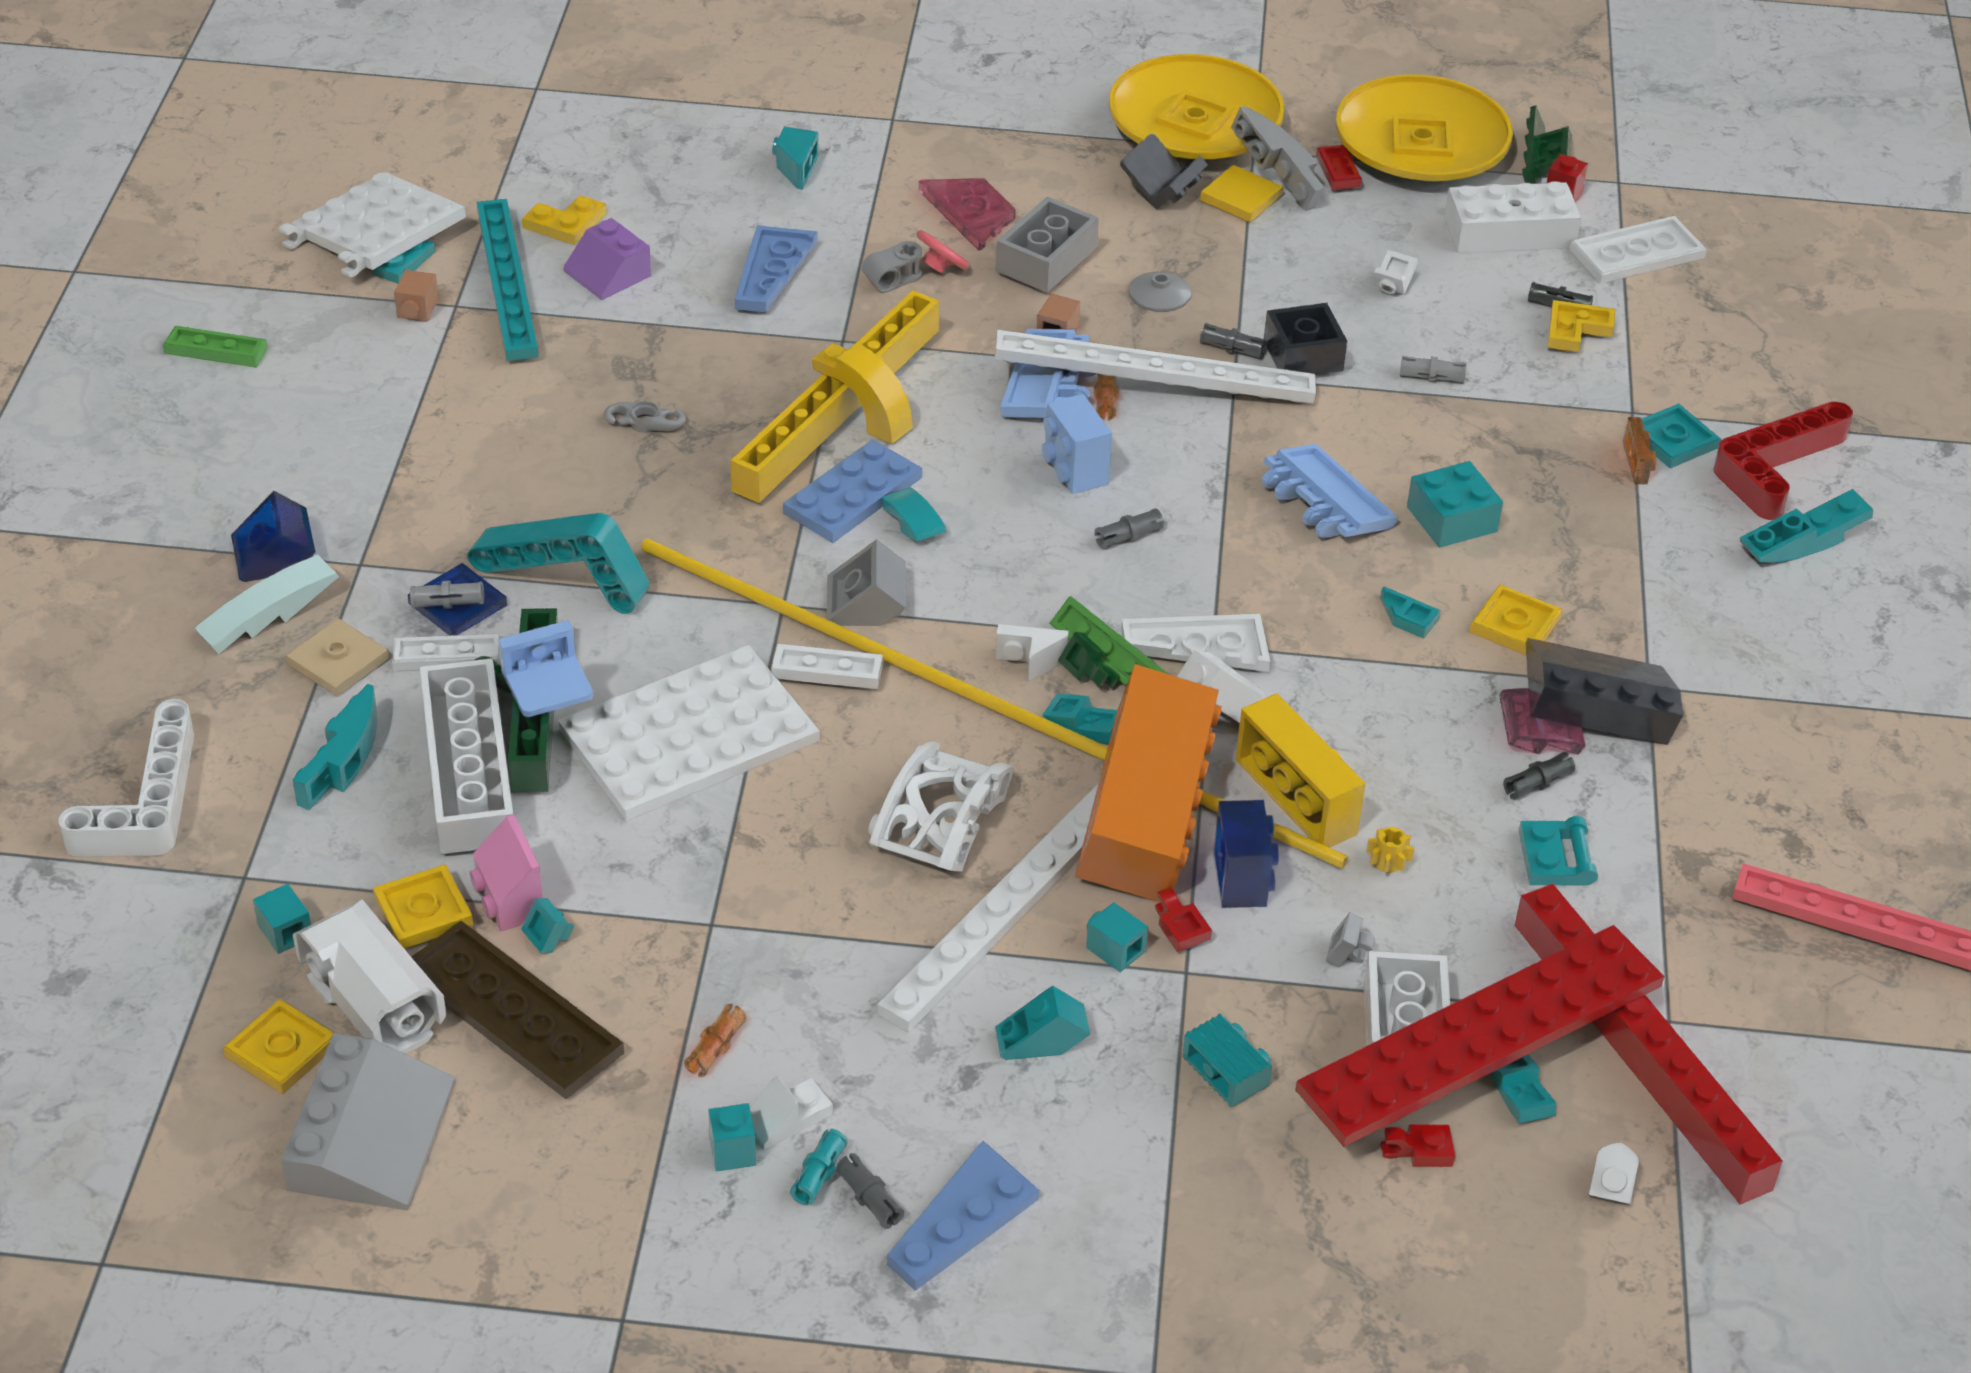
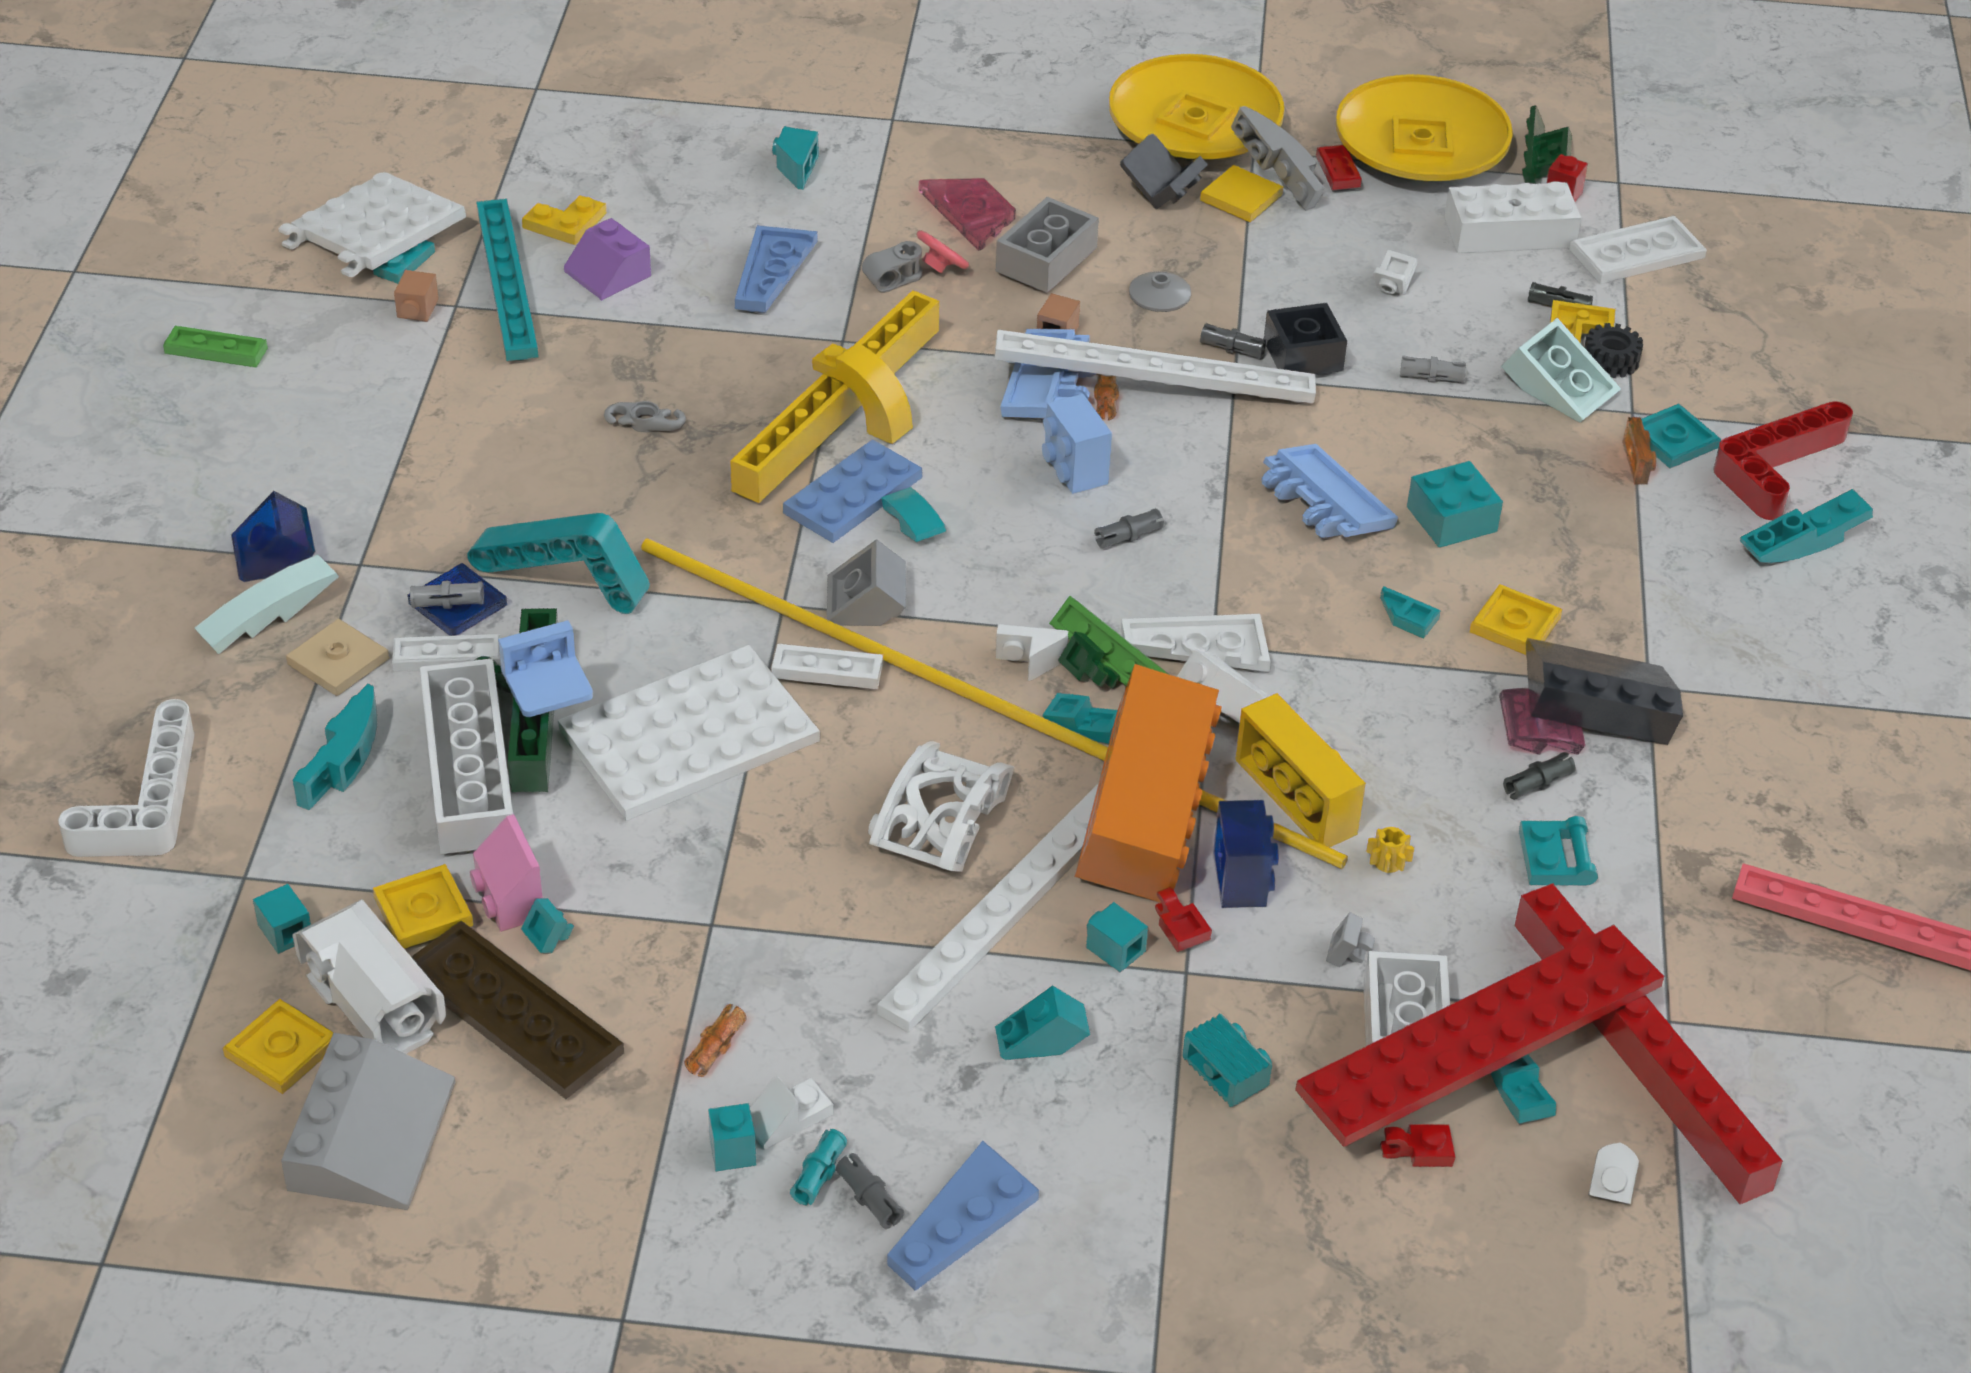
none -> light aqua slope [1501,318,1621,423]
none -> black tyre [1584,323,1644,378]

